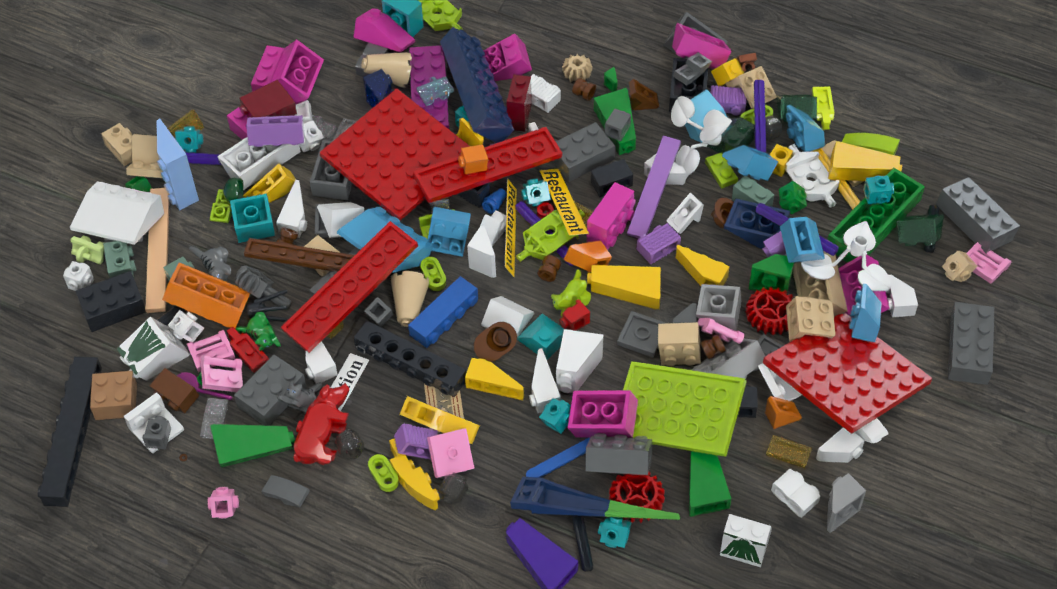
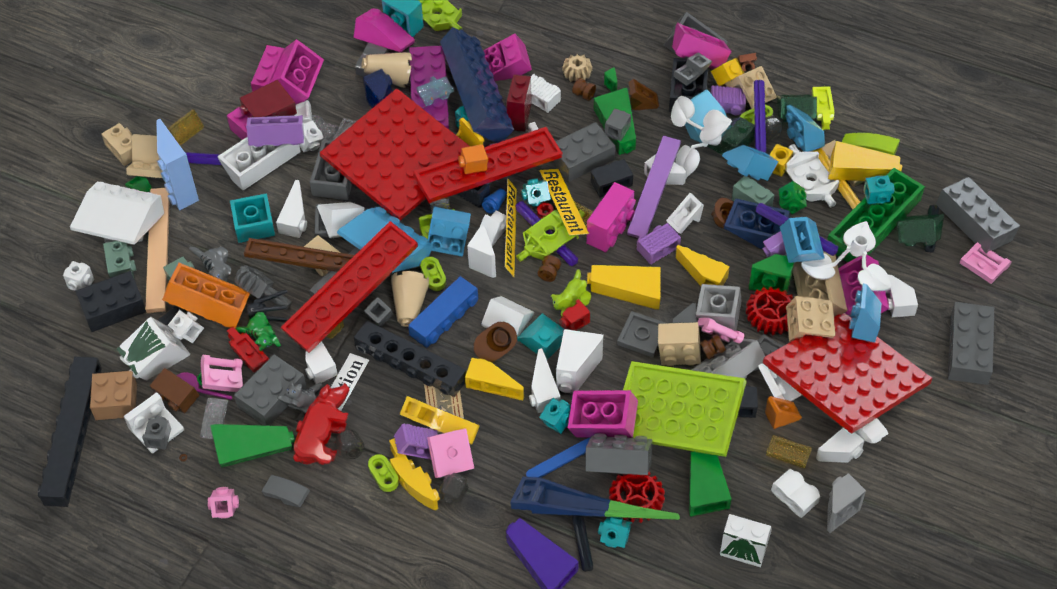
yellowish green hips [71,235,105,264] -> none
teal brick [175,126,203,153] -> none
bright pink plate [187,330,235,372] -> none
lime slope [210,189,232,223] -> none
dark green hair [223,177,244,204] -> none
yellow slope [243,163,296,203] -> none
reddish brown wheel [276,227,299,245] -> none
orange slope [564,241,612,272] -> none
lime plate [705,152,738,189] -> none
tan brick [942,251,978,282] -> none

